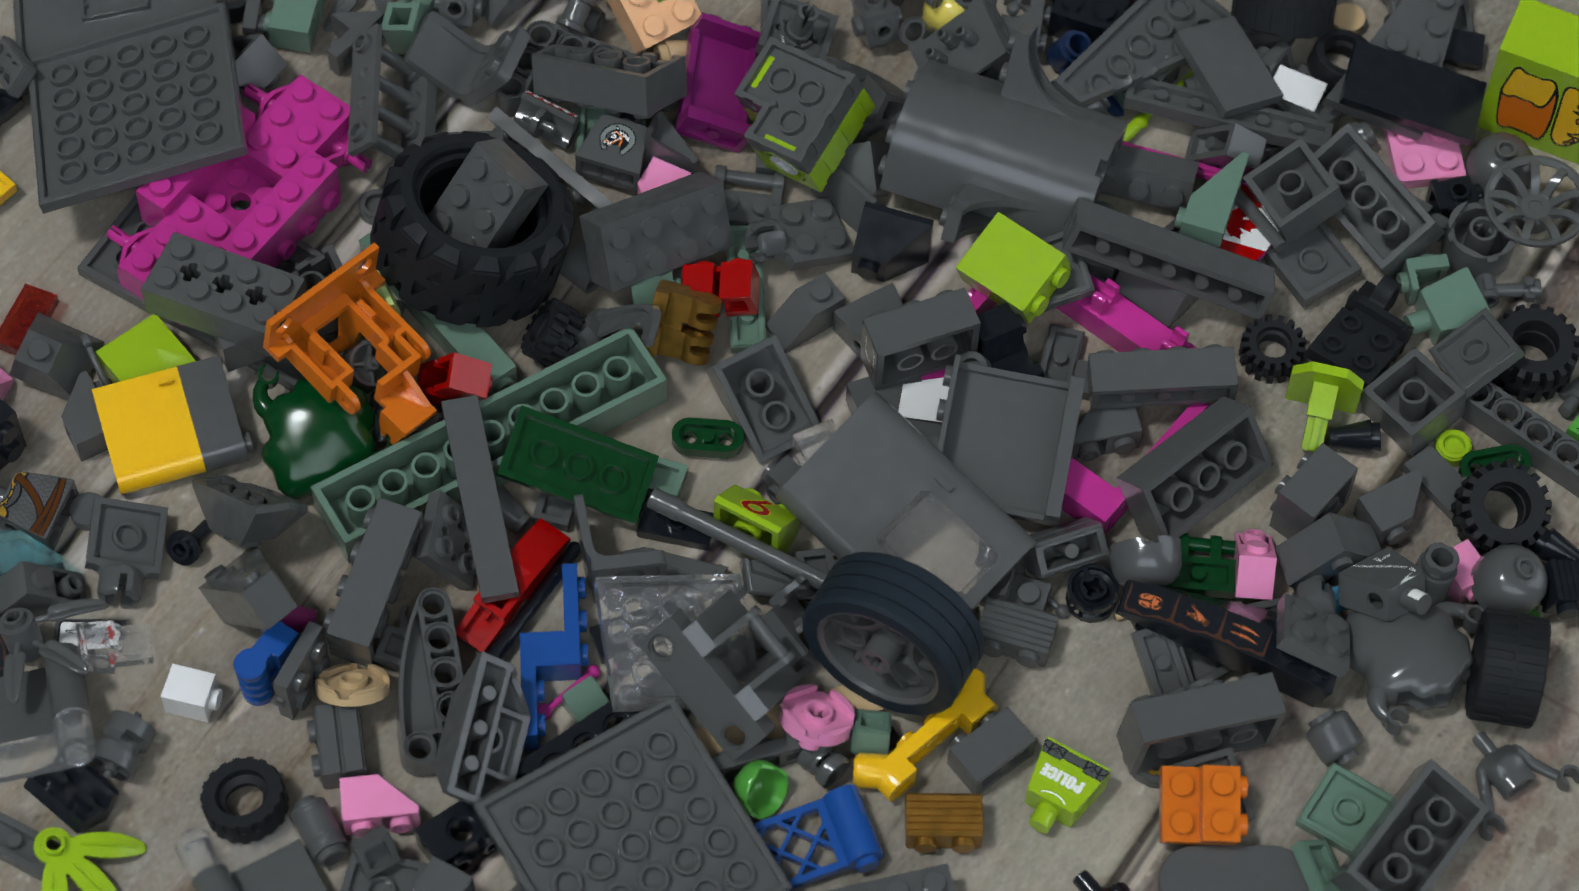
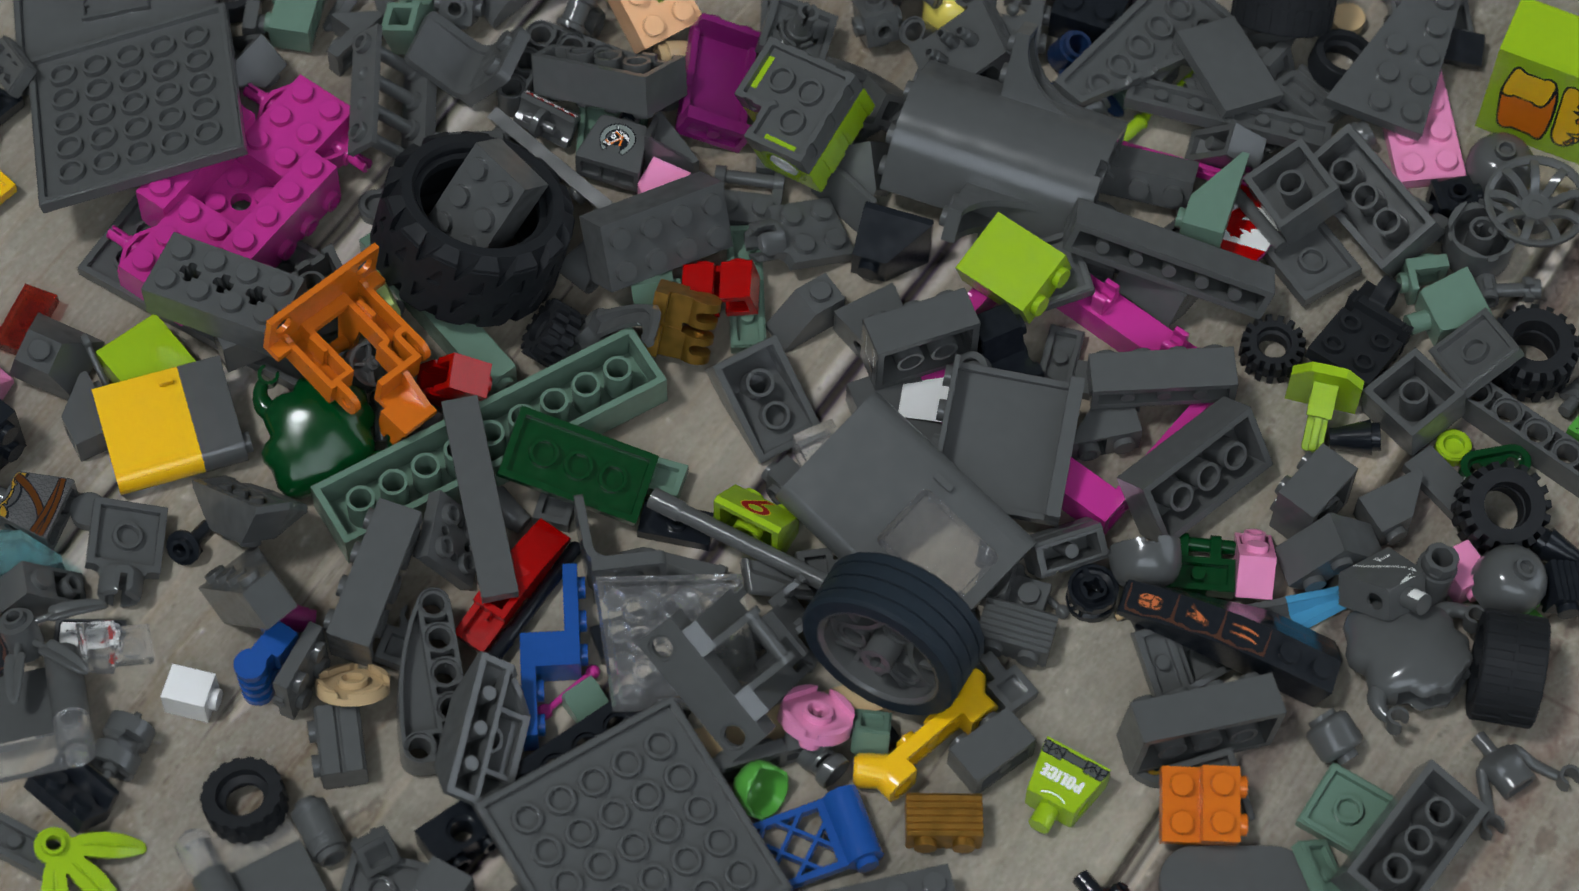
bright pink slope [339,774,421,837] -> none
dark green plate [672,417,744,459] -> none
white sticker [1274,65,1328,111] -> none
dark grey plate [1276,579,1350,679] -> none
black tile [1339,39,1487,147] -> none
none -> dark grey plate [976,651,1039,714]

